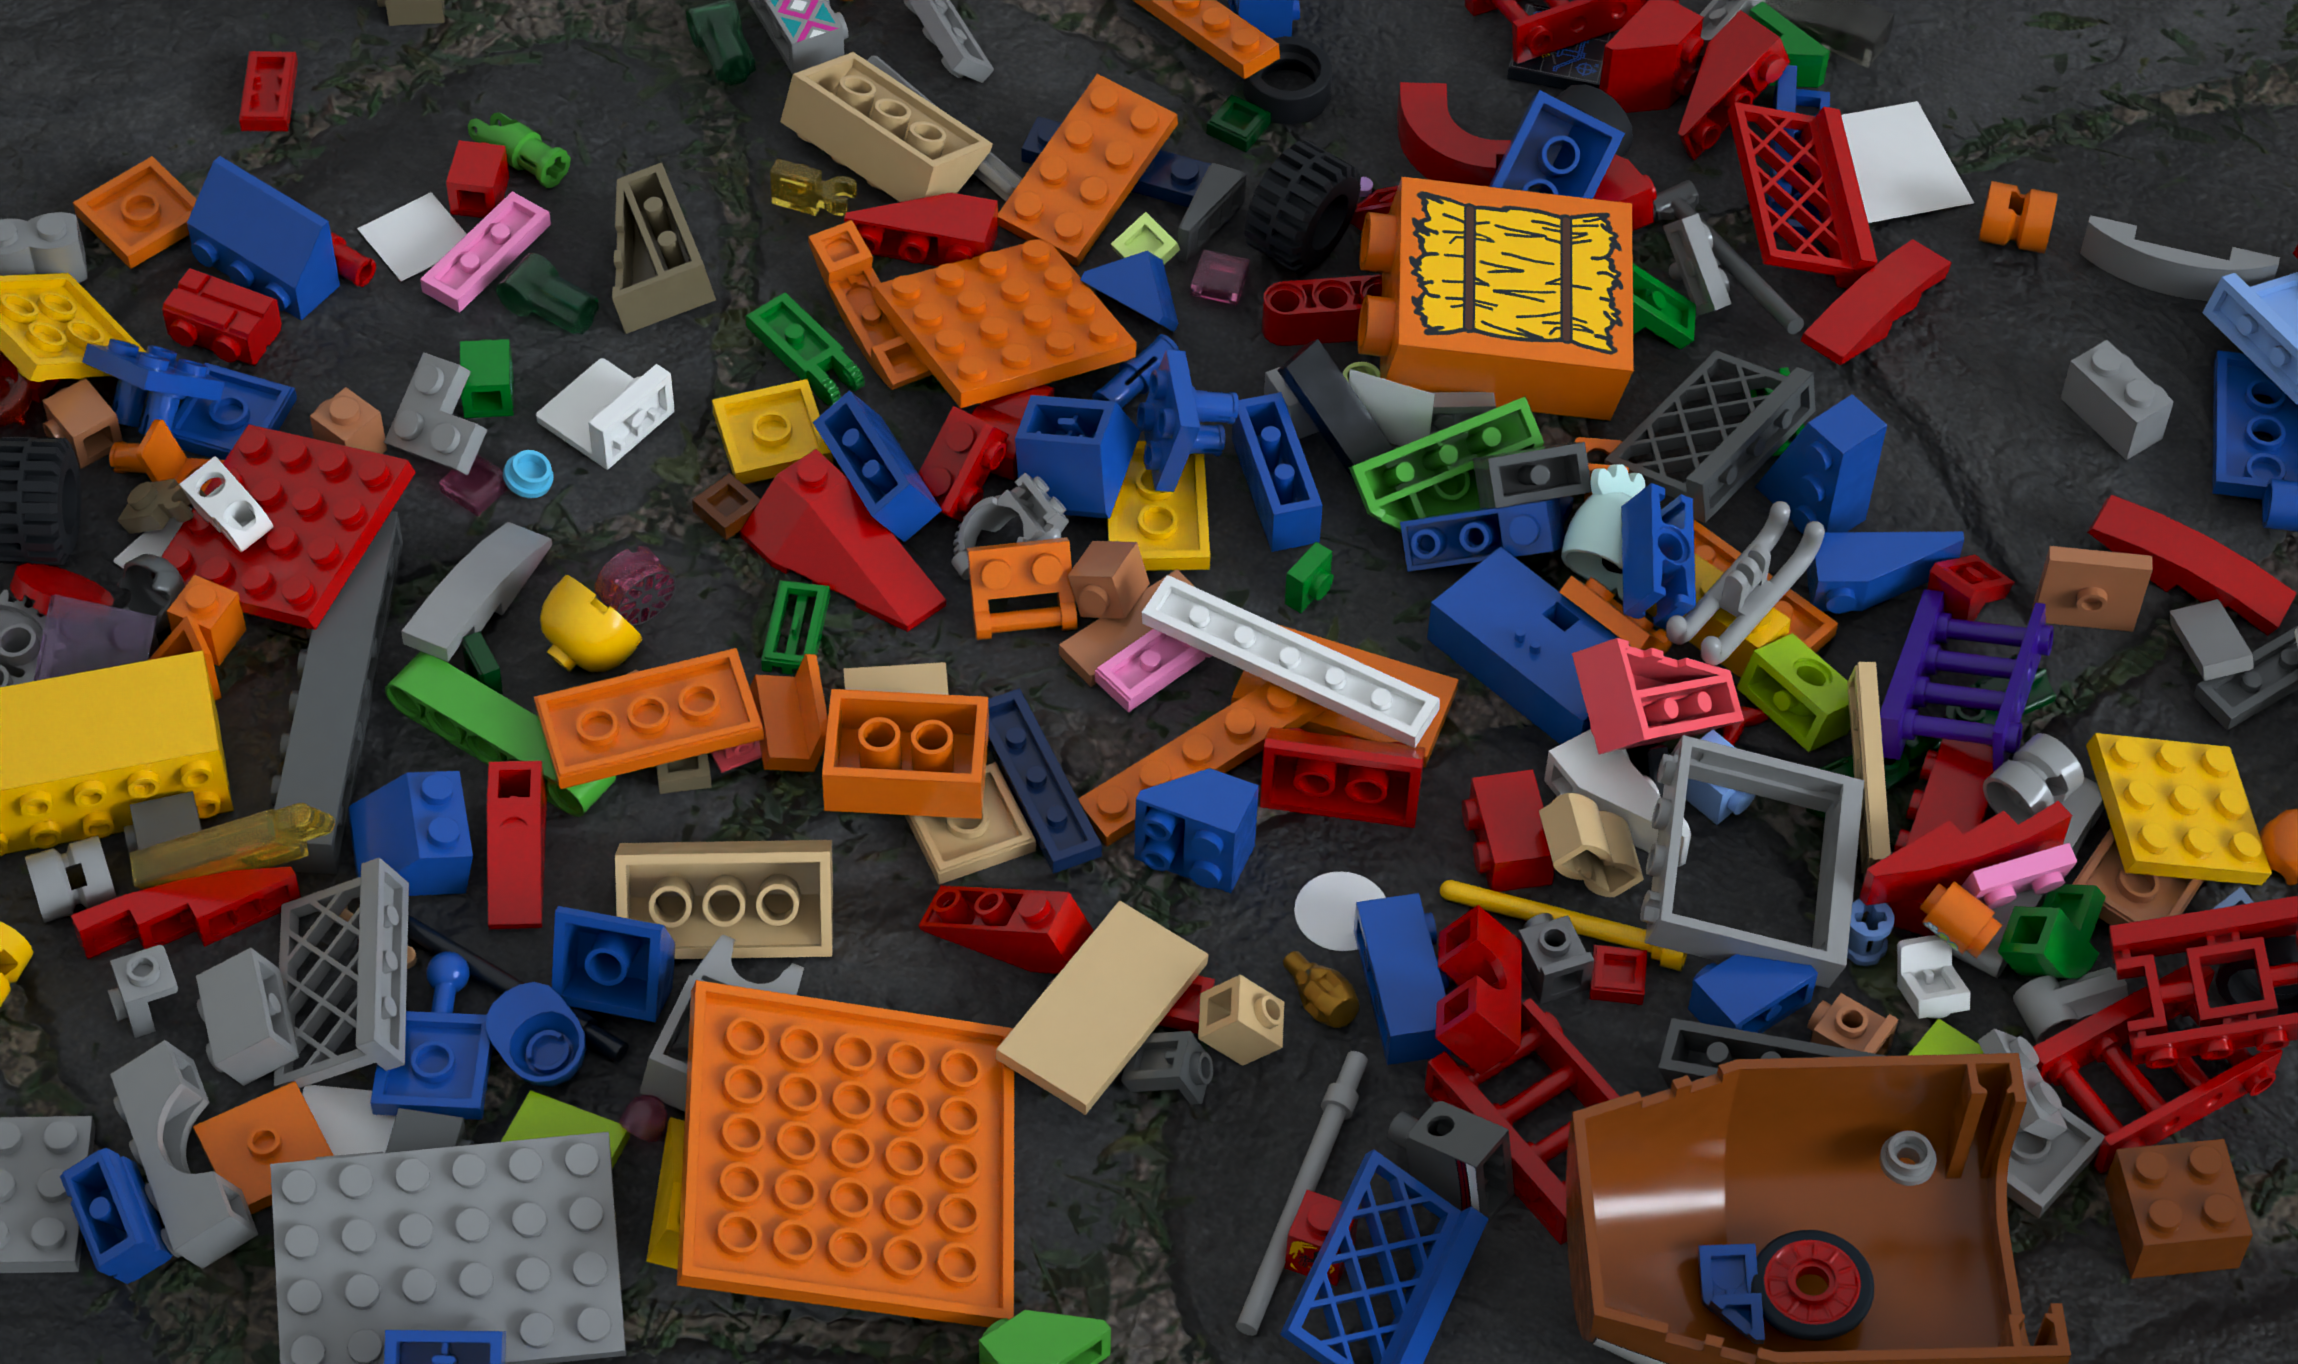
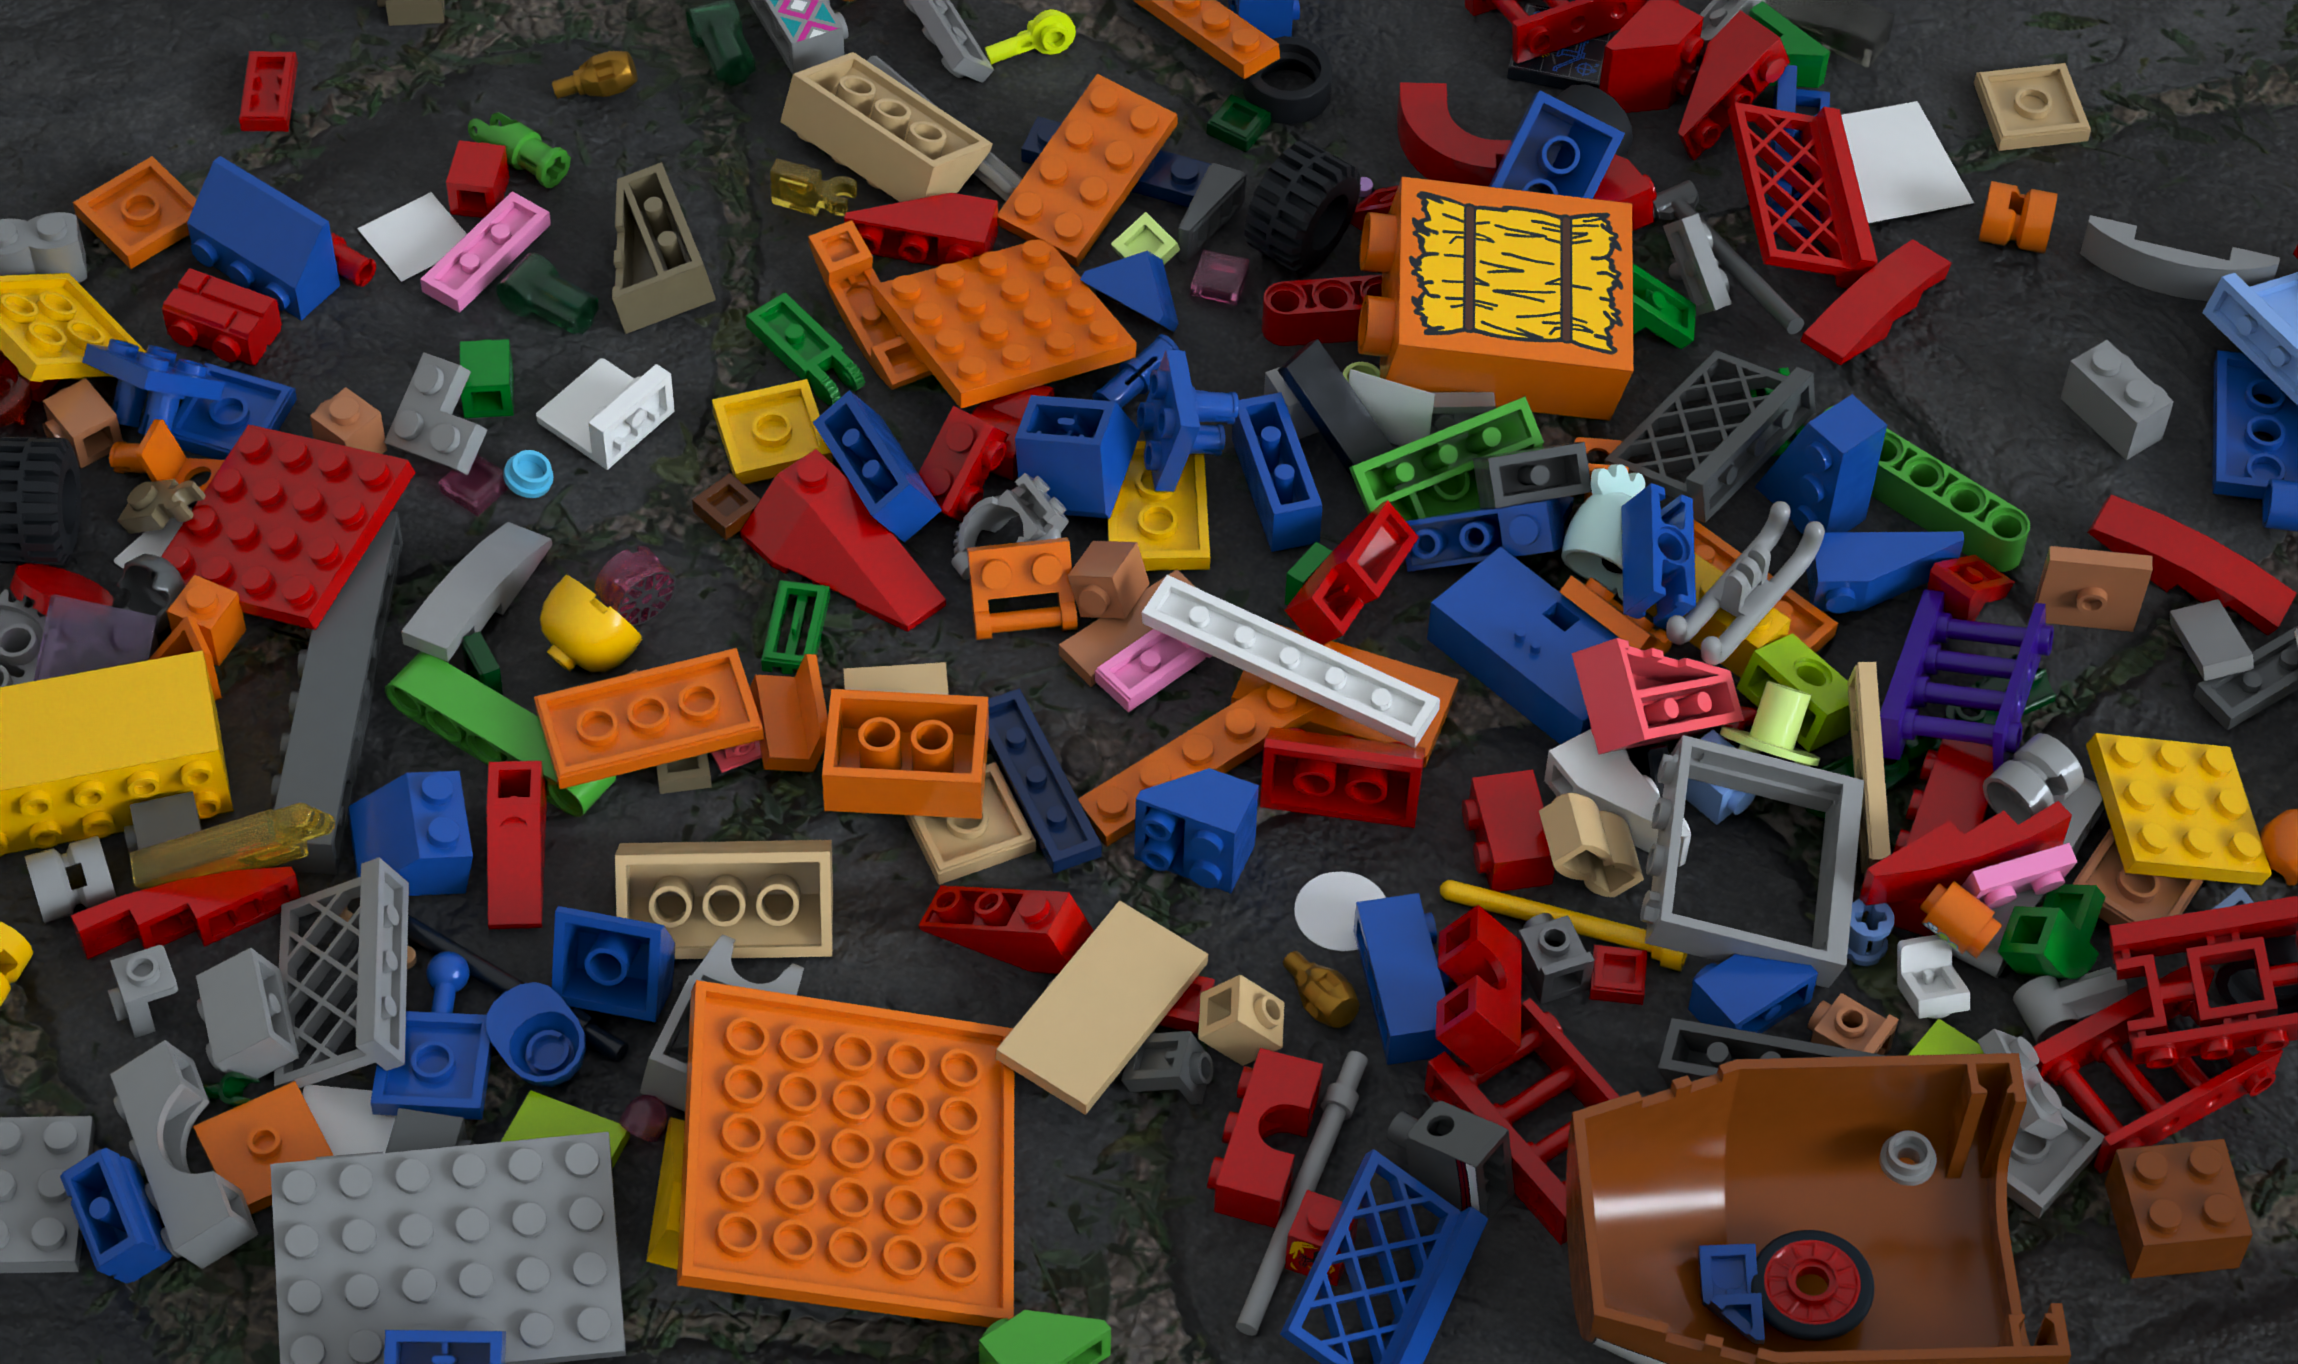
white leg [179,456,274,553] -> none
none -> dark green hand [203,1071,260,1107]
none -> pearl gold piece [552,51,638,99]
none -> neon yellow plate [984,9,1076,64]
none -> red arch [1207,1048,1323,1228]
none -> red slope [1284,500,1419,645]
none -> yellowish green piece [1720,681,1821,767]
none -> bright green beam [1823,406,2030,572]
none -> tan tile [1974,63,2091,151]

